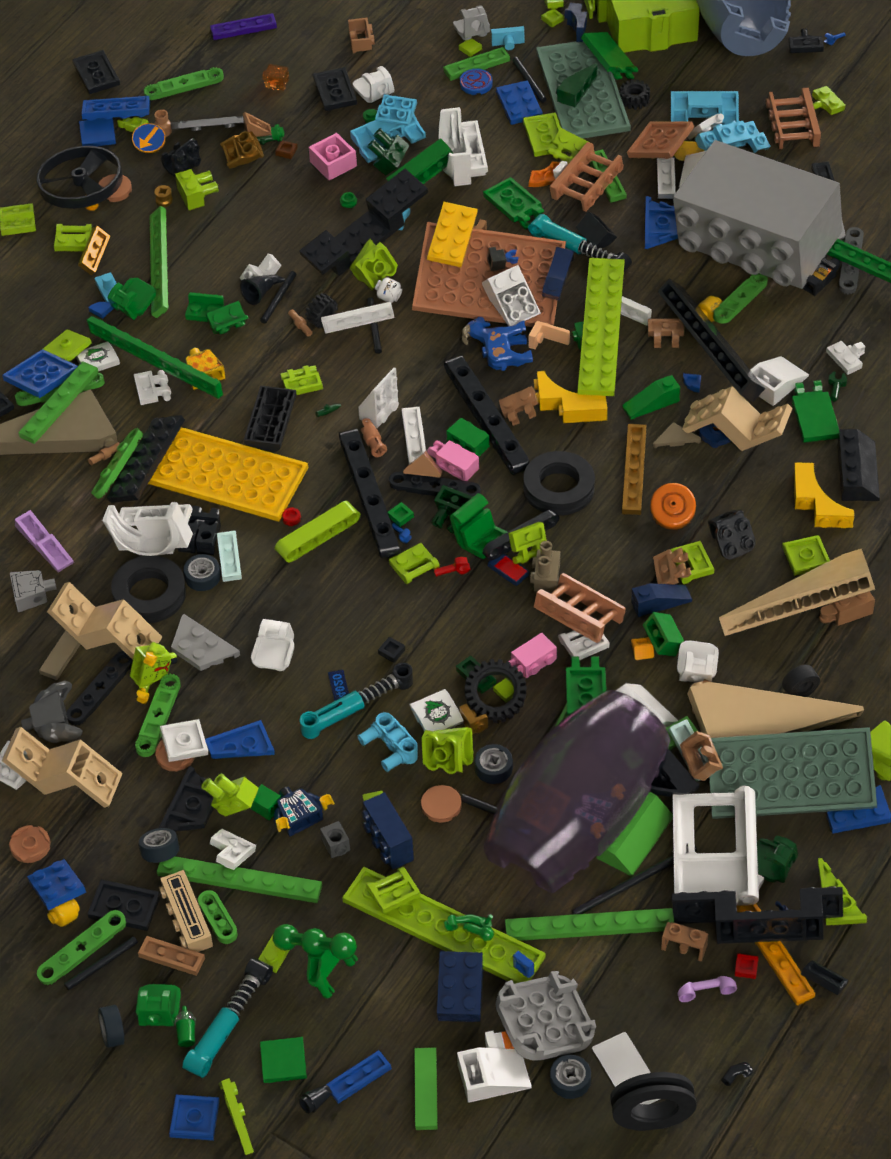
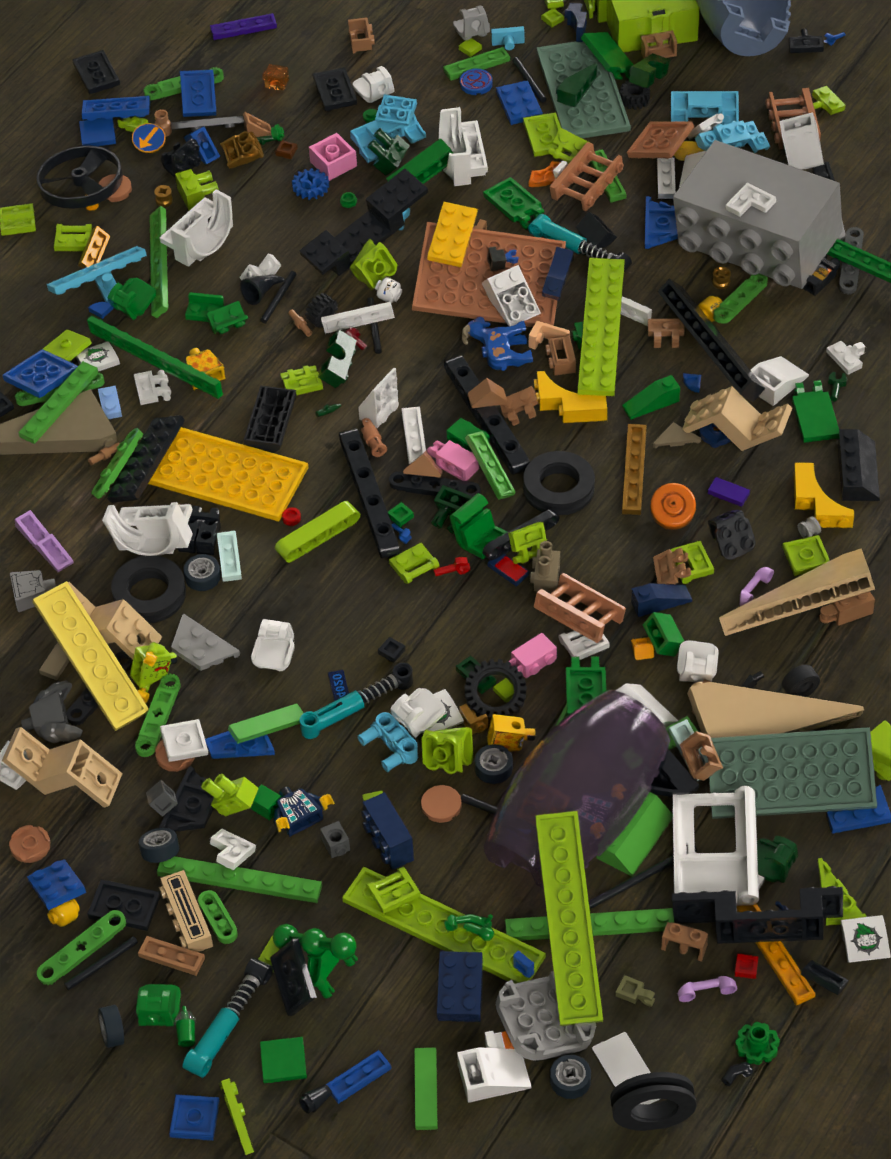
none -> light yellow plate [33,581,149,731]
none -> medium azure plate [47,246,147,295]
none -> light blue plate [98,386,122,419]
none -> dark grey brick [146,780,178,817]
none -> white piece [160,189,233,267]
none -> blue plate [180,70,216,117]
none -> blue slope [184,127,220,165]
none -> bright green tile [228,704,303,744]
none -> black tile [270,939,317,1016]
none -> blue gear [292,168,329,200]
none -> arch [318,329,357,388]
none -> dark red plate [345,328,367,351]
none -> white piece [390,688,445,738]
none -> bright green tile [465,431,516,500]
none -> medium nougat slope [468,378,508,408]
none -> yellow torso [487,714,535,752]
none -> lime plate [535,811,603,1026]
none -> medium nougat window [545,334,576,376]
none -> olive plate [616,975,655,1007]
none -> dark green arch [629,53,670,88]
none -> medium nougat window [641,30,677,59]
none -> dark purple tile [708,477,750,507]
none -> pearl gold wheel [713,267,731,289]
none -> white plate [726,183,776,217]
none -> green plant [735,1022,780,1065]
none -> lavender bar [740,567,774,606]
none -> black bar [741,671,764,688]
none -> white slope [779,112,824,170]
none -> light grey wheel [798,516,821,538]
none -> white slope [840,915,891,963]

